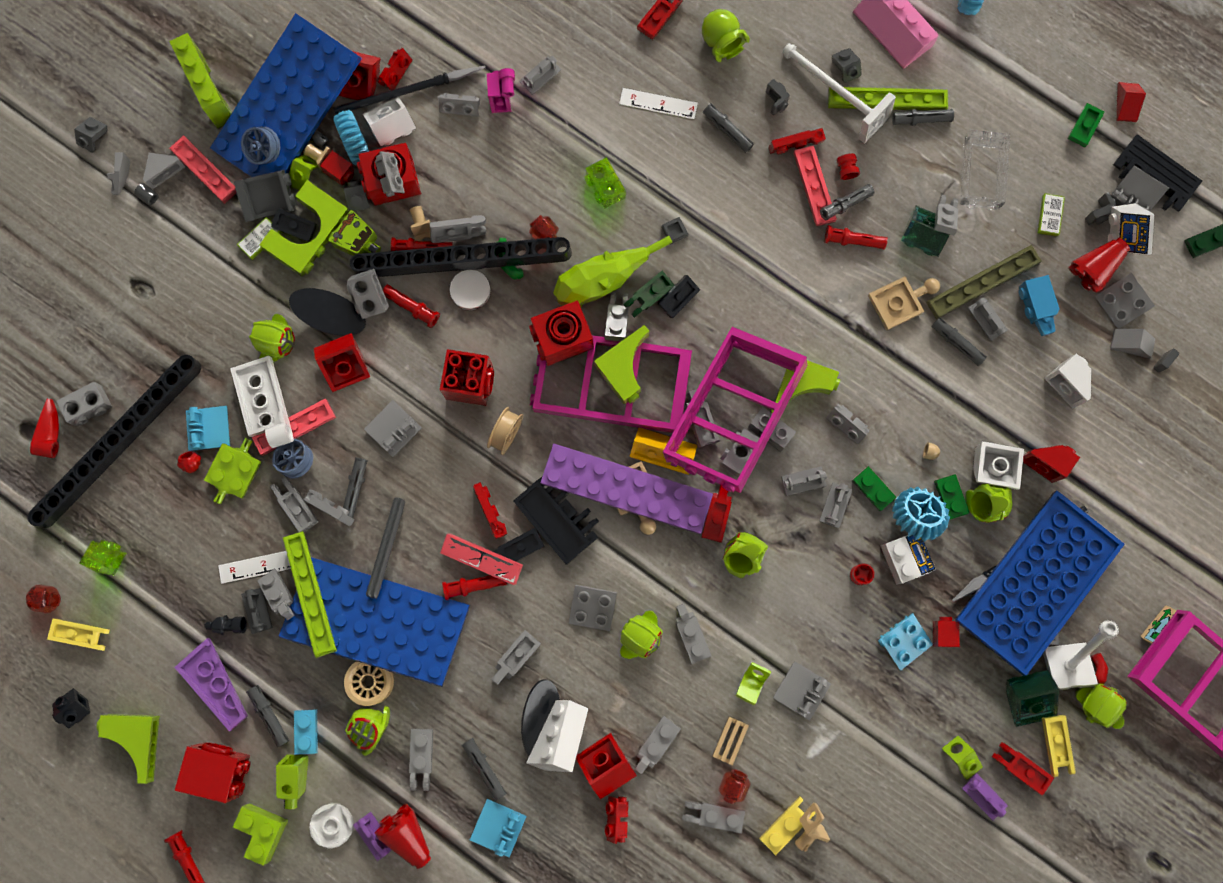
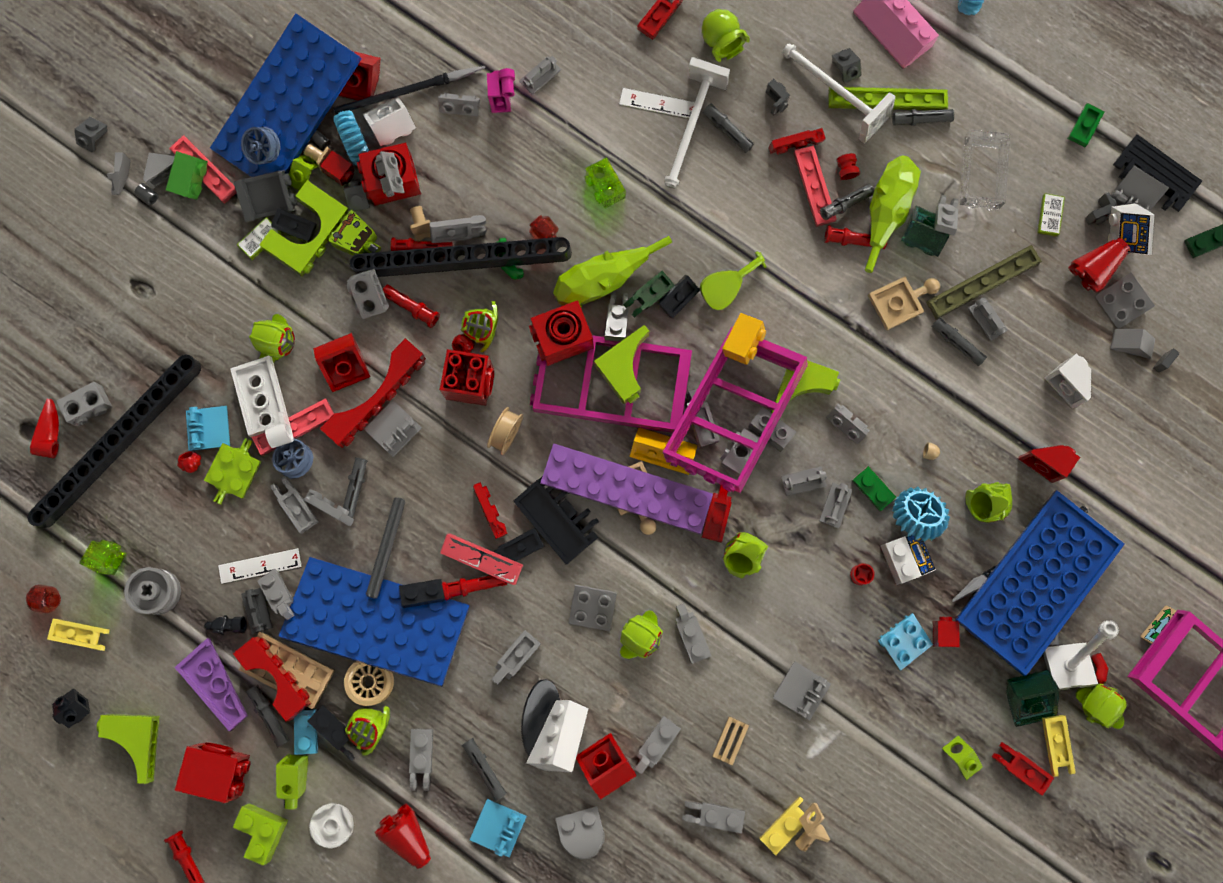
lime arch [169,33,232,129] -> none
lime tile [283,531,337,658] -> none
black shield [289,288,366,336] -> none
medium lavender hinge [353,812,392,861] -> none
red hinge [378,48,412,90] -> none
white tile [450,270,491,310] -> none
red hinge [605,796,629,844] -> none
dark grey tile [661,217,688,244] -> none
clear red head [719,769,750,804] -> none
lime bracket [735,662,771,705] -> none
green plate [934,474,970,520] -> none
medium lavender hinge [962,773,1008,821] -> none
white slope [973,441,1024,490] -> none
dark azure hinge [1018,275,1060,336] -> none
red slope [1116,82,1146,122] -> none
none -> light grey wheel [124,567,181,615]
none -> bright green brick [166,151,208,200]
none -> red arch [233,637,311,721]
none -> tan plate [239,631,335,709]
none -> black hinge [307,705,363,761]
none -> red arch [320,338,426,448]
none -> black plate [399,579,445,608]
none -> red piece [452,334,474,353]
none -> lime piece [460,301,499,353]
none -> light grey slope [556,806,605,860]
none -> white tile [664,57,730,188]
none -> lime piece [700,251,766,310]
none -> yellow brick [722,313,766,365]
none -> lime piece [865,155,921,273]

